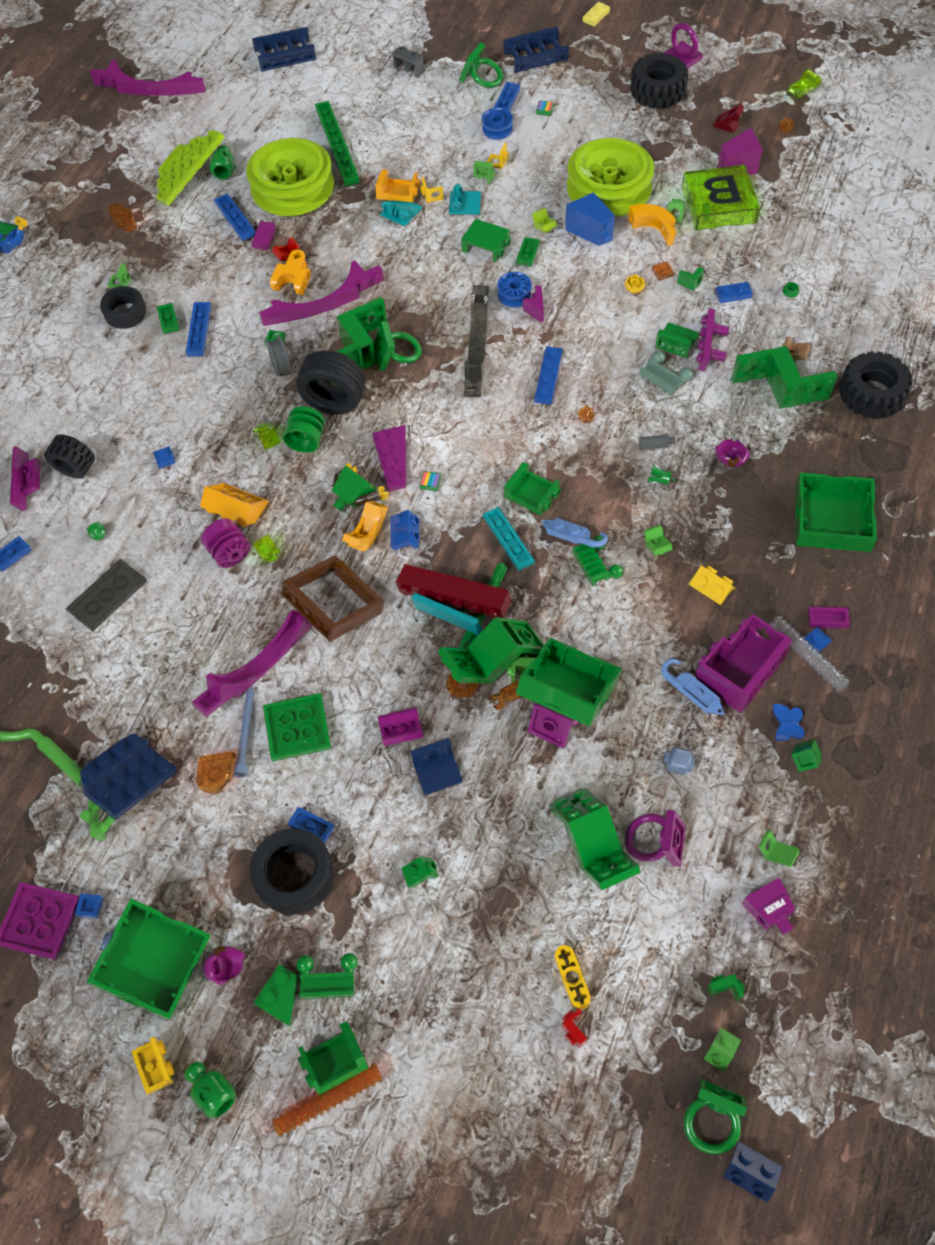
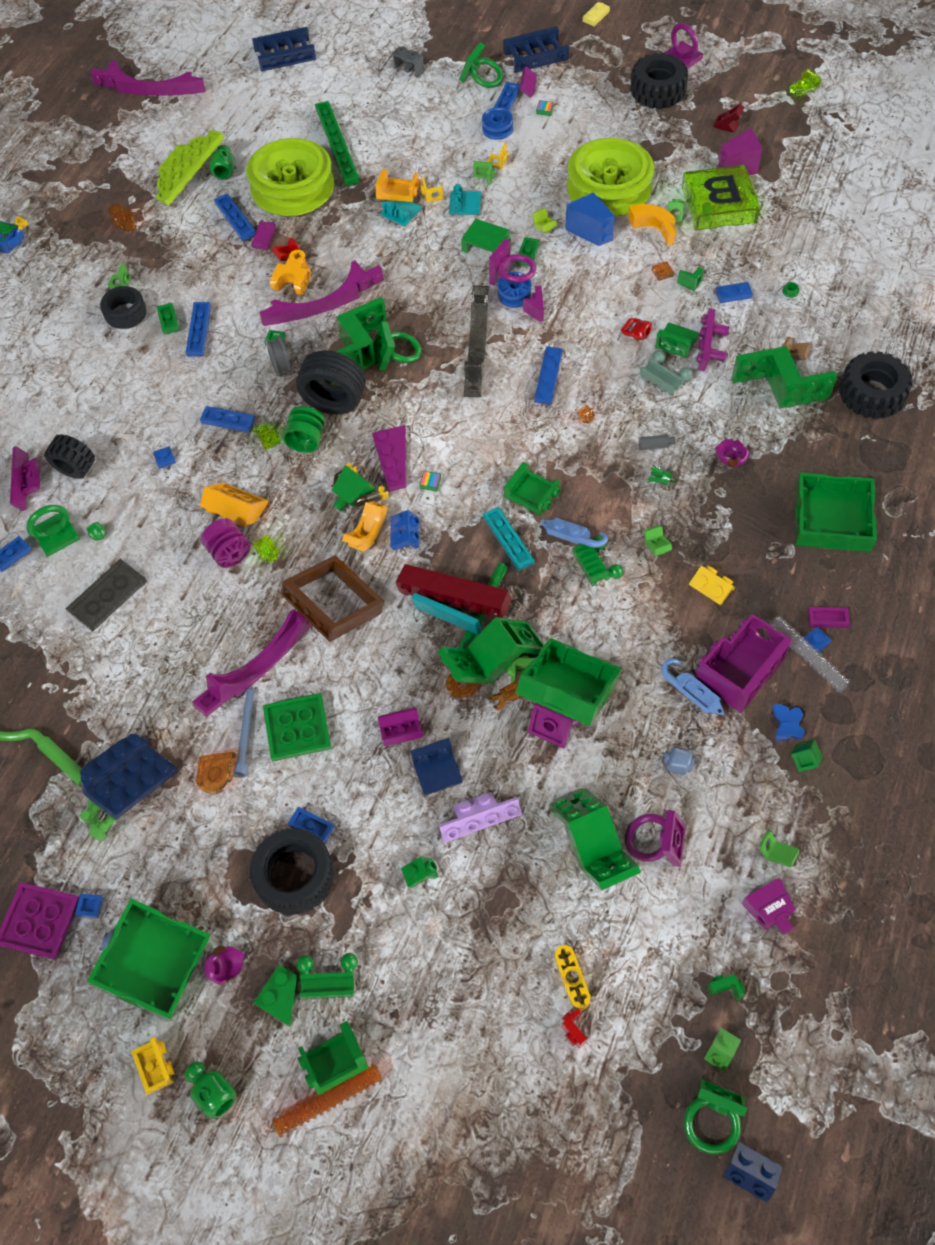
yellow plate [625,274,645,294] -> none
clear orange plate [778,117,795,134] -> none
none -> green tile [26,505,80,557]
none -> blue plate [200,406,256,433]
none -> lavender bracket [439,792,522,843]
none -> magenta tile [489,239,537,286]
none -> magenta tile [519,67,537,98]
none -> red piece [621,318,652,341]

